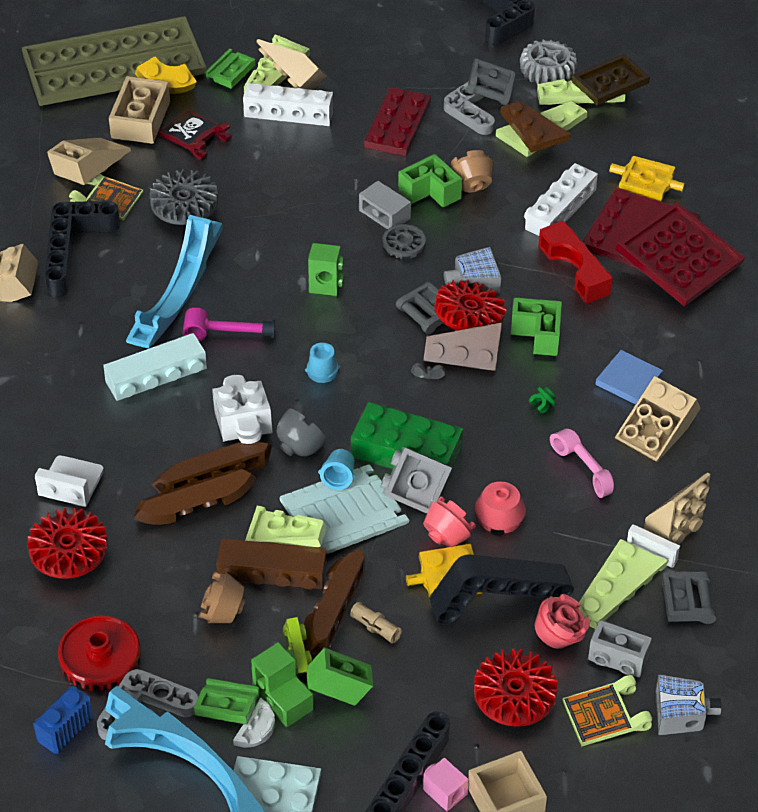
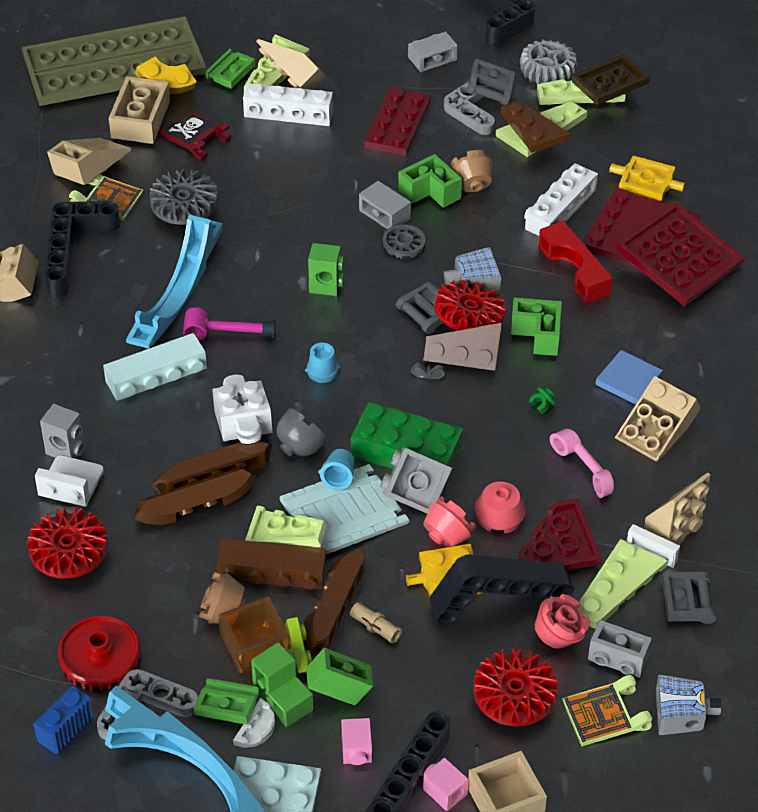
none -> light grey brick [40,404,85,459]
none -> clear orange piece [218,596,290,674]
none -> bright pink brick [341,718,372,765]
none -> light grey brick [408,32,457,72]
none -> dark red plate [518,498,602,571]

